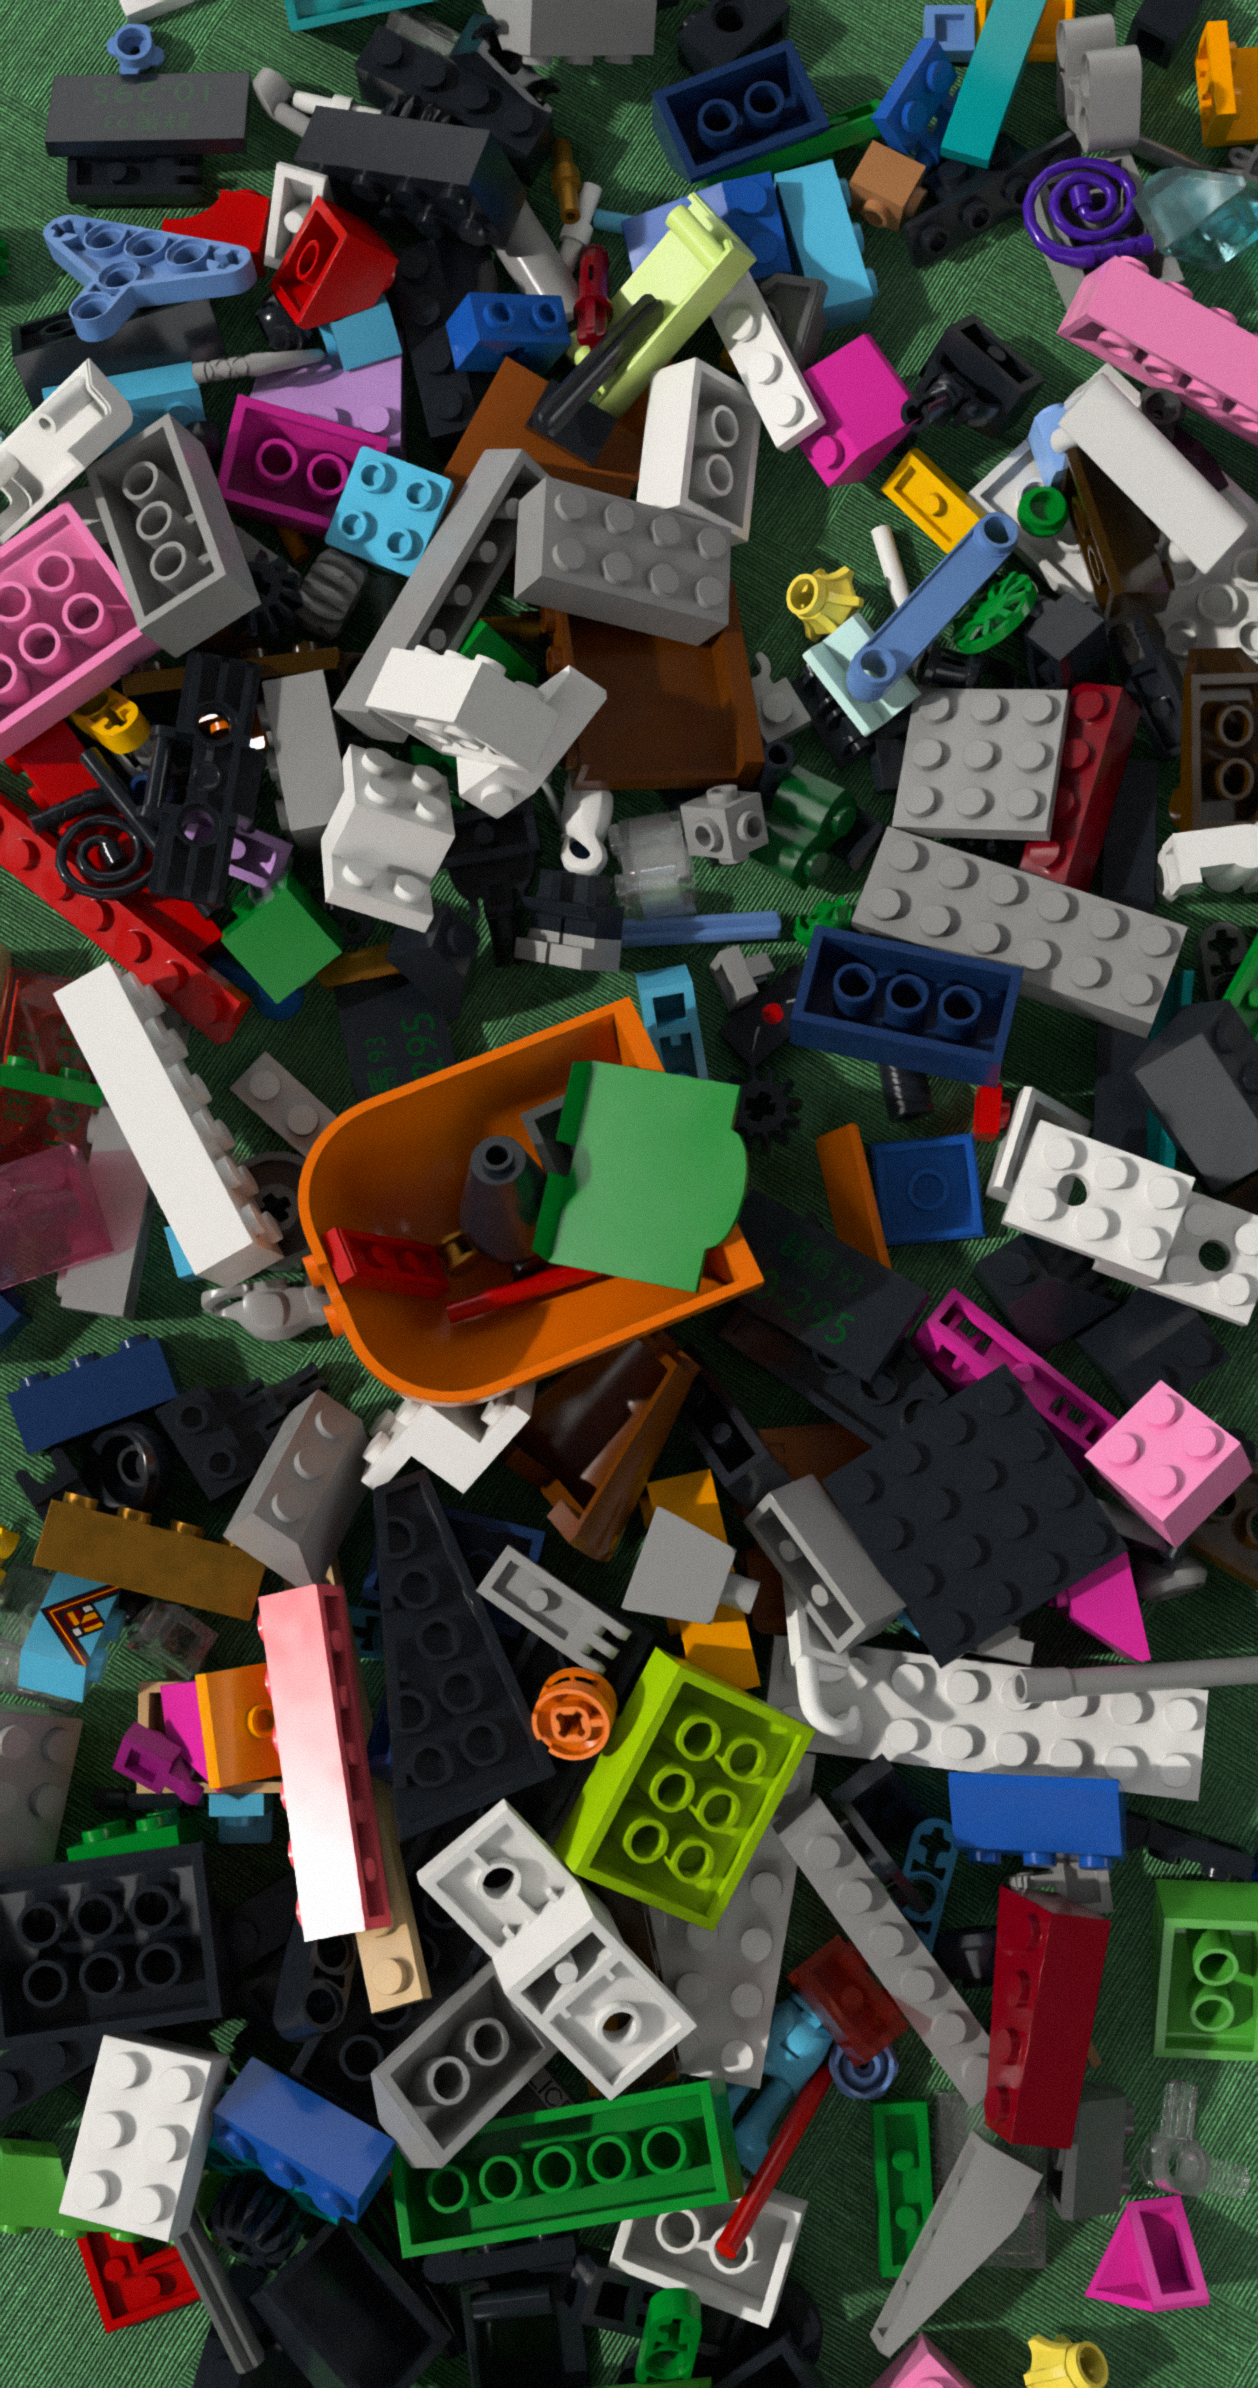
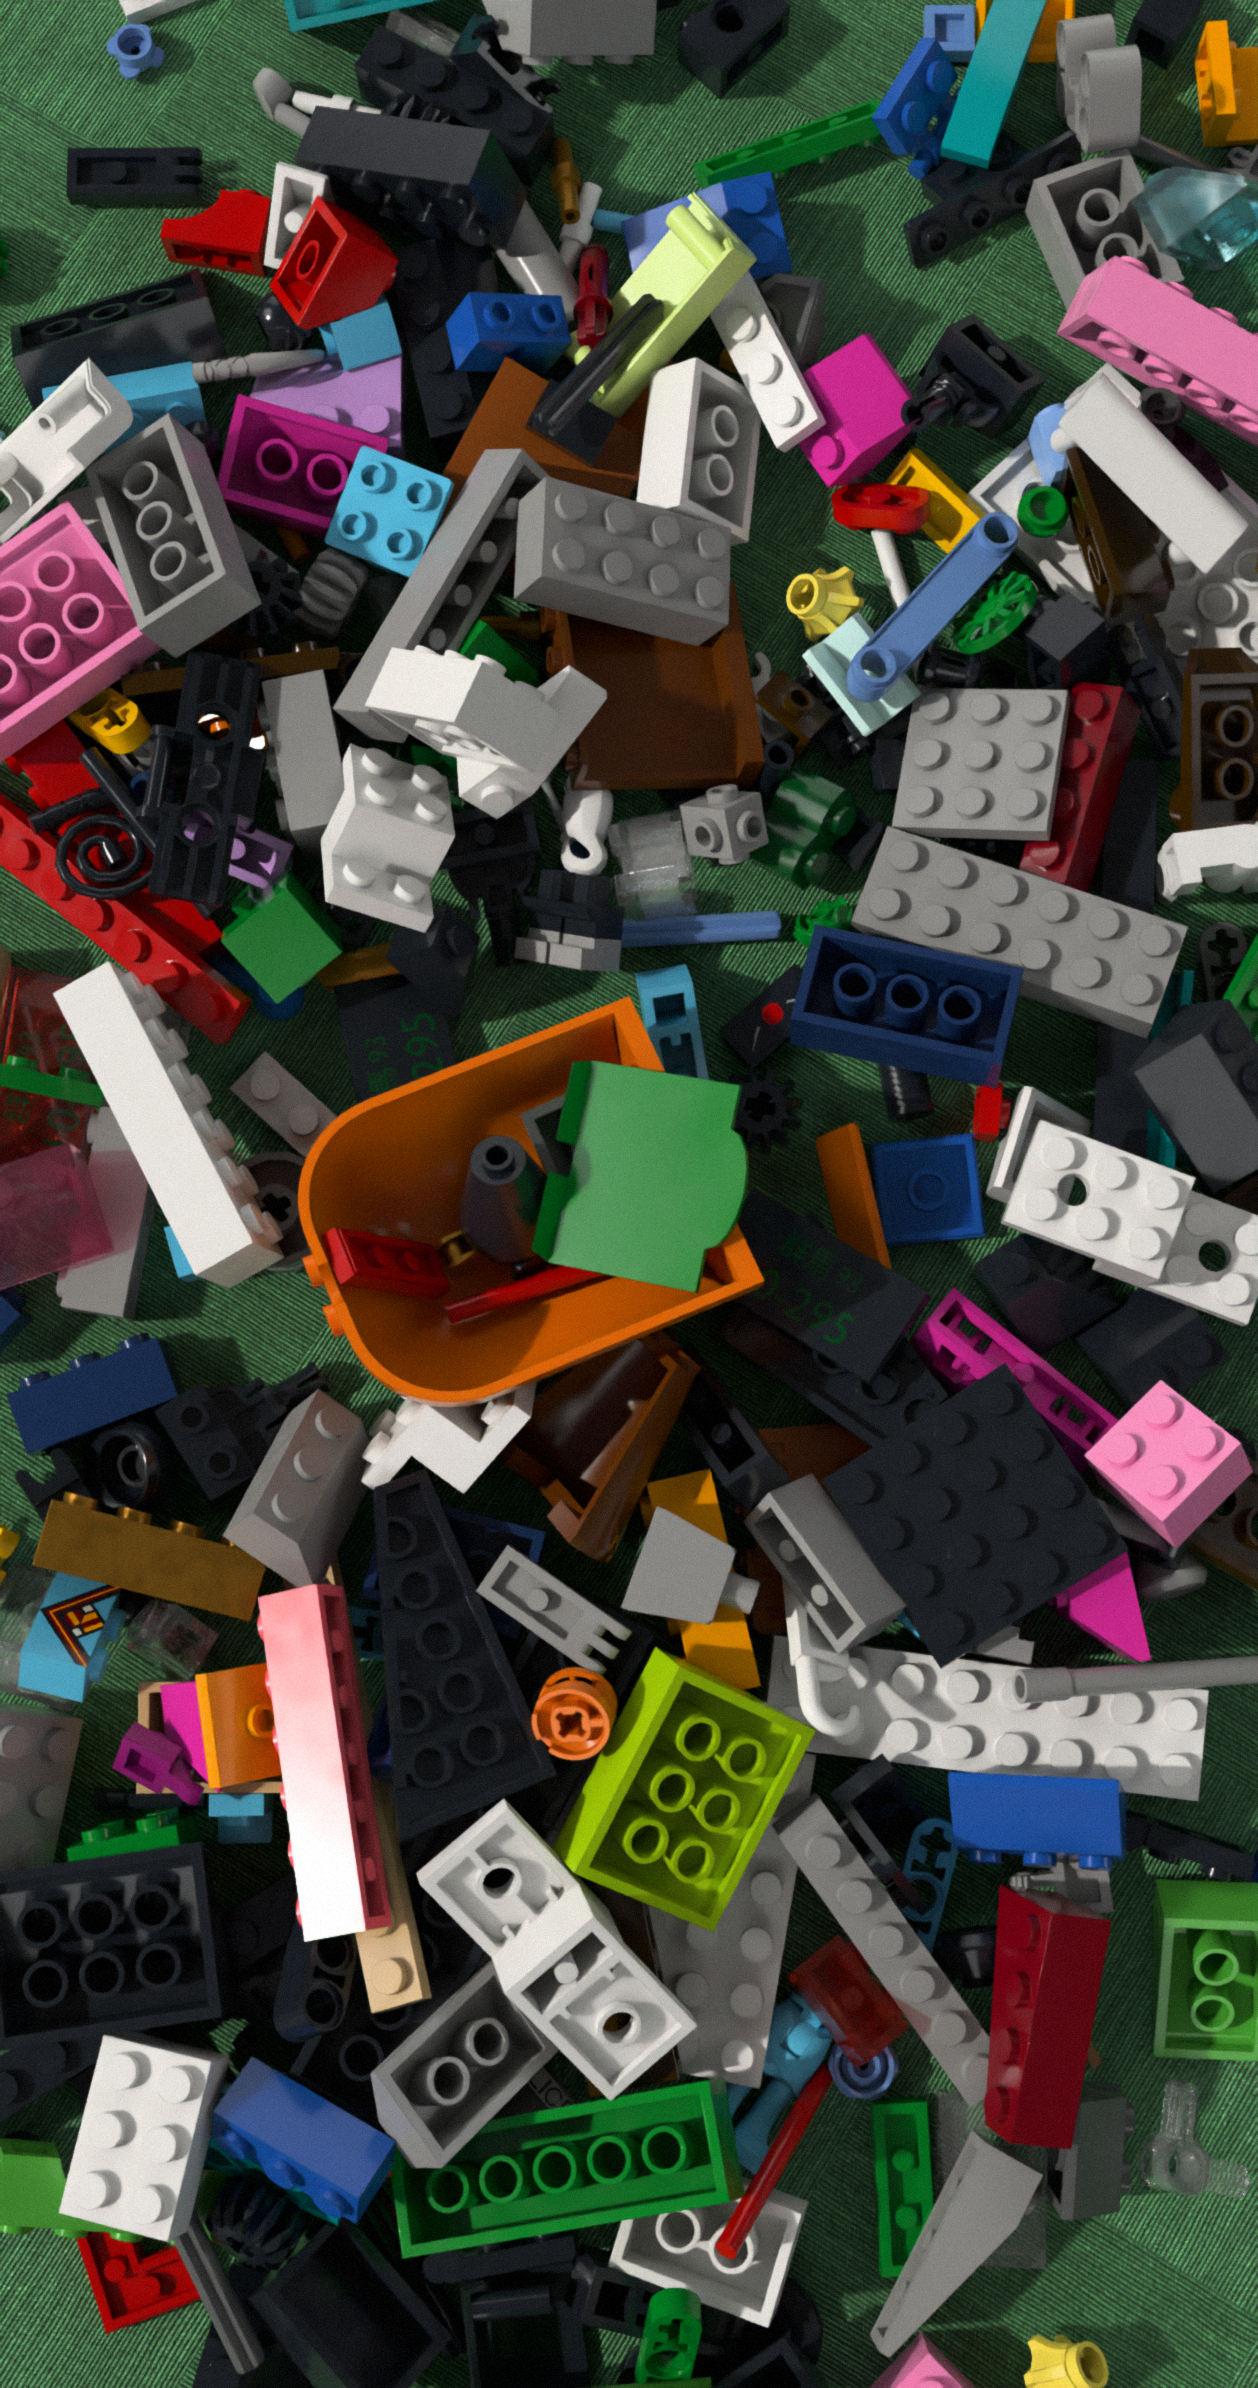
medium blue beam [43,215,257,342] -> none
black tile [45,72,252,157] -> none
light grey animal [201,1274,331,1343] -> none
dark blue slope [652,39,830,185] -> none
light grey tile [709,945,774,1013] -> none
medium azure brick [774,159,878,331] -> none
medium nougat brick [848,140,928,233] -> none
dark purple piece [1022,157,1154,269] -> none
dark pink slope [1084,2195,1210,2312] -> none
none -> dark brown bracket [754,671,834,770]
none -> red plate [831,482,931,534]

